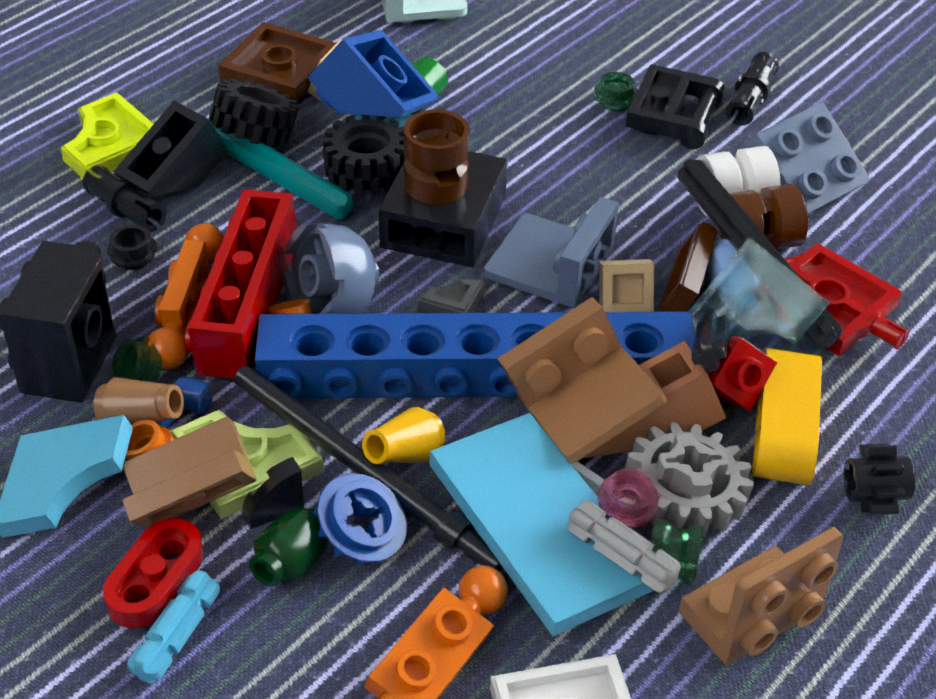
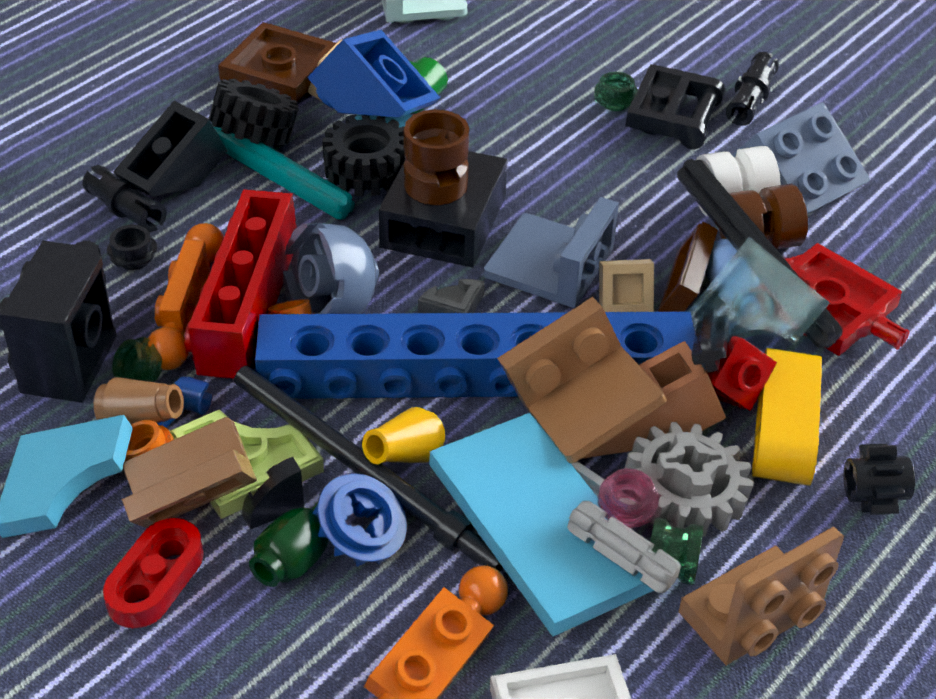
neon yellow tile [60,92,153,179] -> none
medium azure axle [127,570,220,684] -> none

